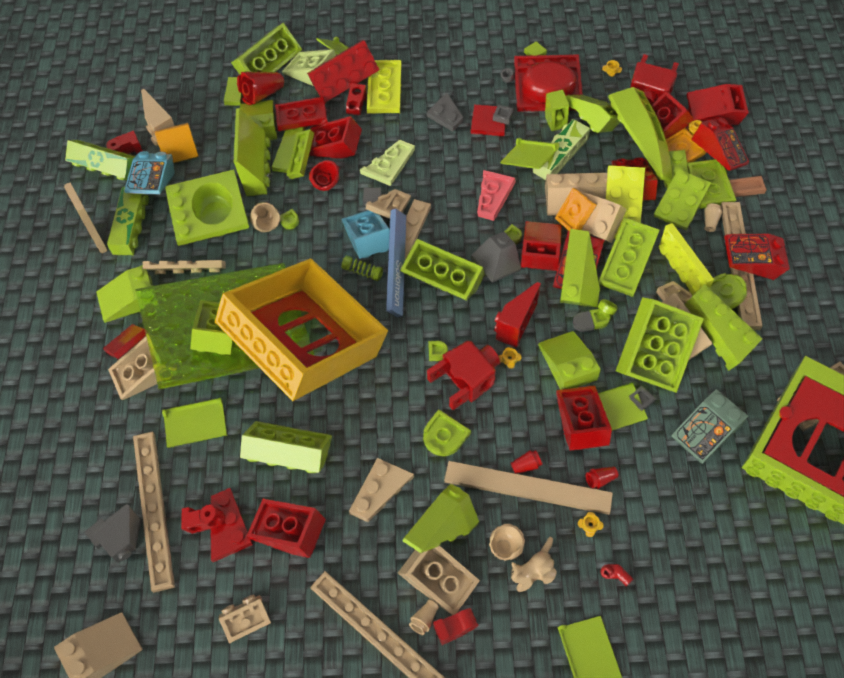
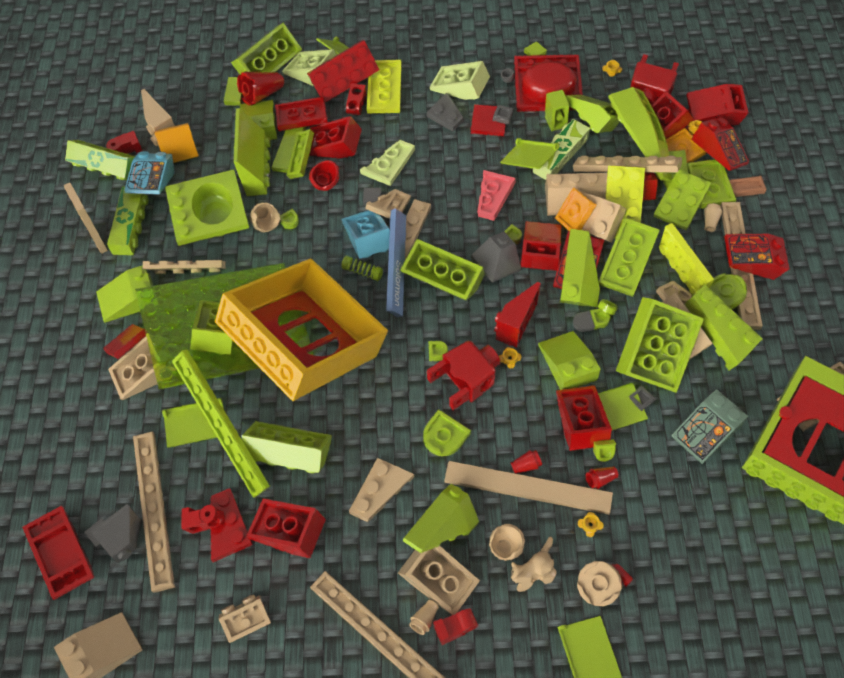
none -> red slope [22,506,94,600]
none -> lime tile [172,349,270,498]
none -> yellowish green slope [430,61,490,100]
none -> tan plate [573,156,682,172]
none -> tan tile [577,561,622,606]
none -> lime tile [593,440,616,462]

